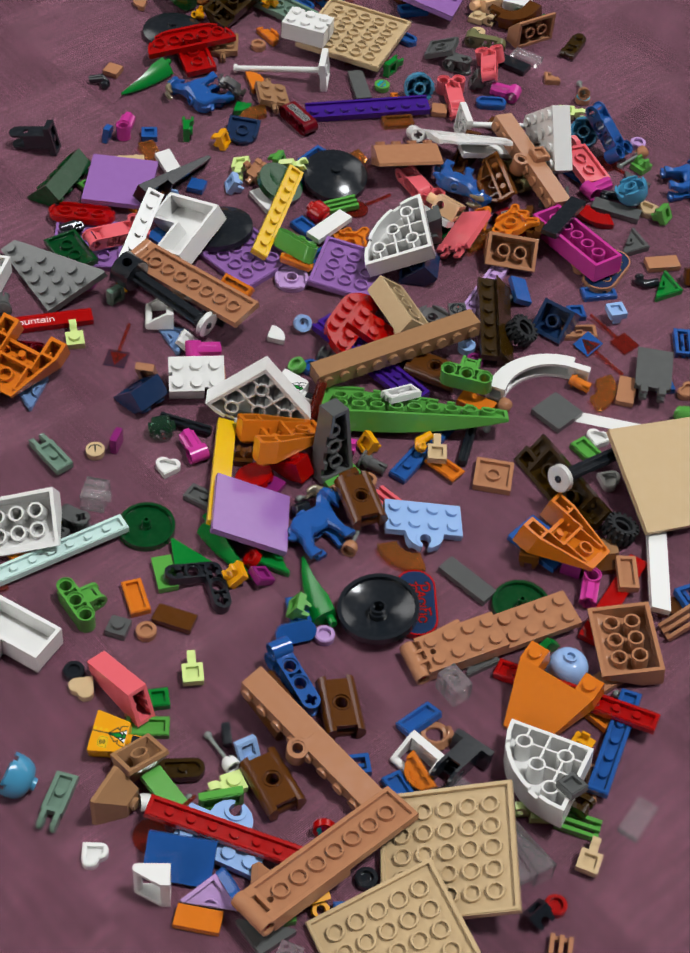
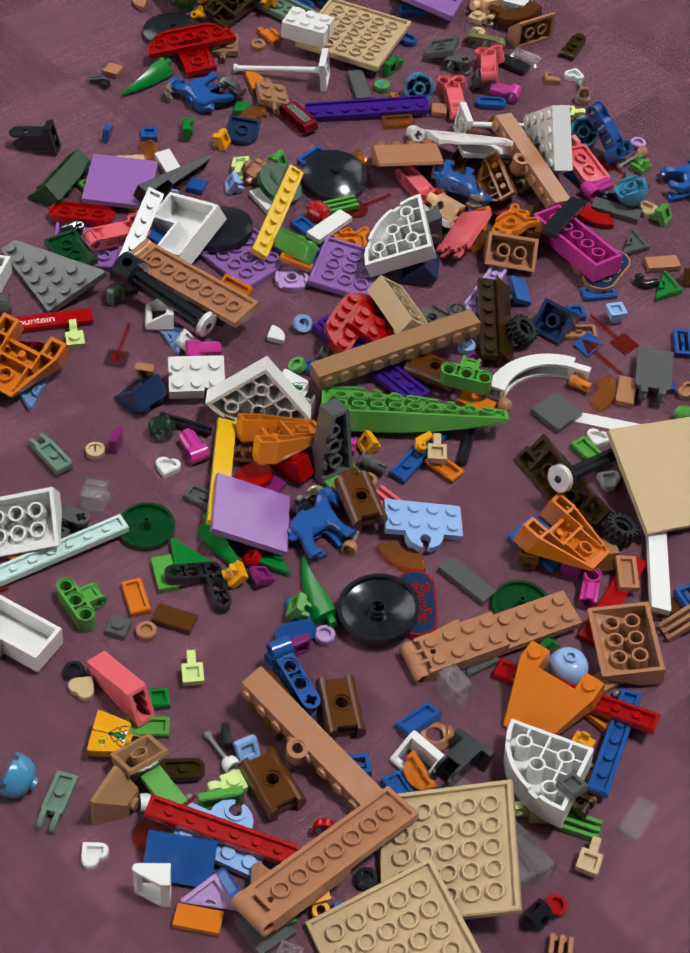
dark pink piece [116,112,136,141] -> none
yellowish green plate [278,157,309,171] -> none
clear red tile [311,379,327,419] -> none
white tile [381,384,422,404] -> none
nougat tile [472,457,514,496] -> none
nougat tile [528,146,551,163] -> none
none -> magenta tile [291,633,311,656]
none -> white tile [564,68,584,83]

